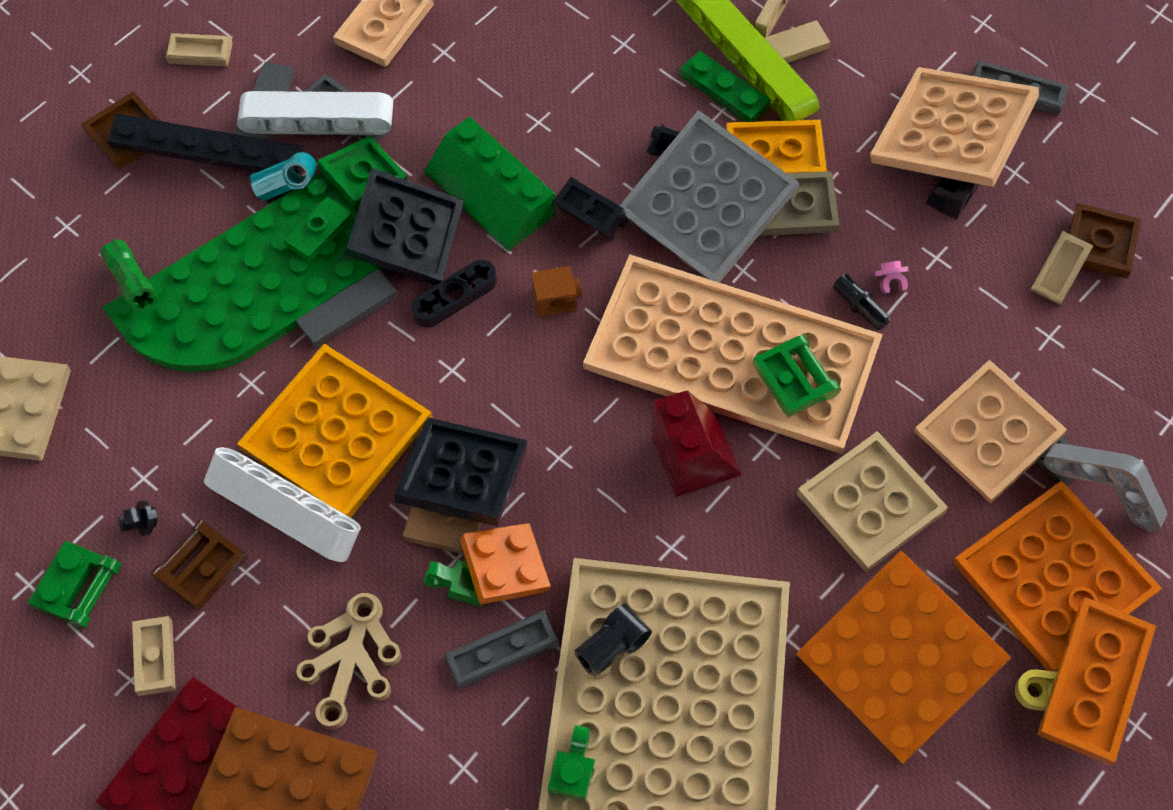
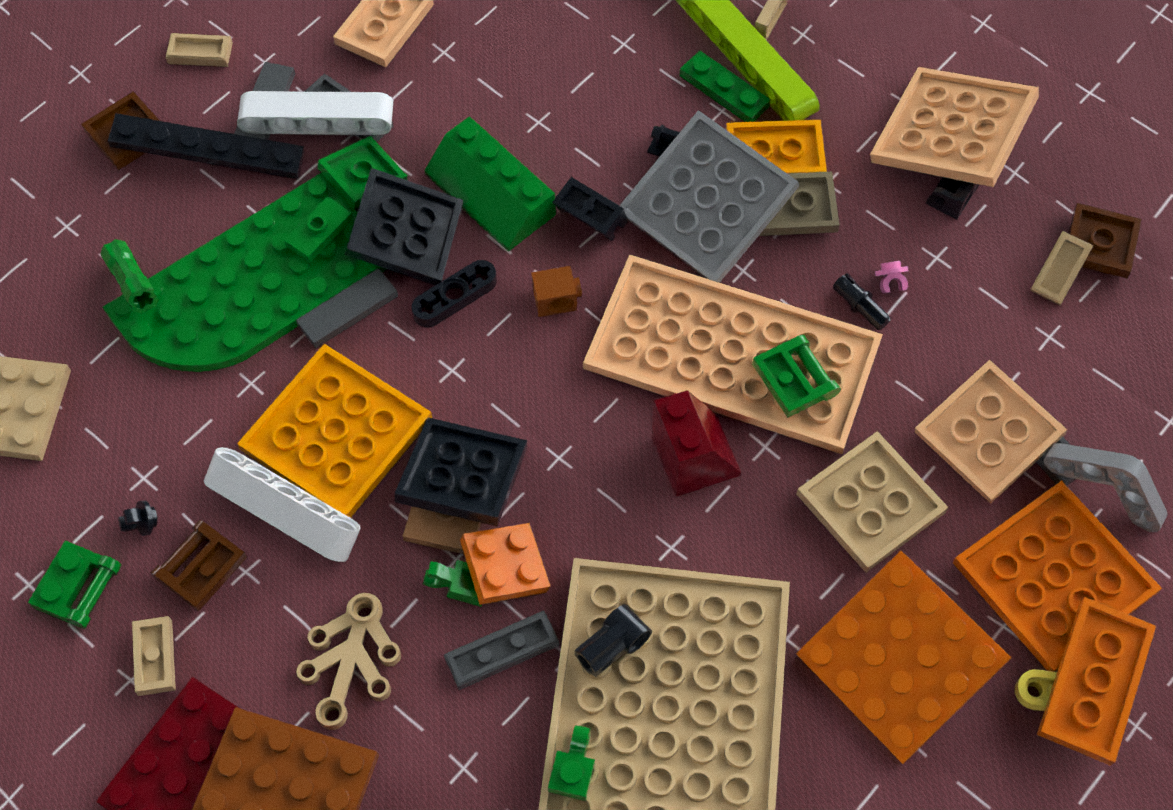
teal piece [250,152,317,201] -> none
tan tile [765,20,830,63] -> none
dark grey tile [973,60,1069,116] -> none

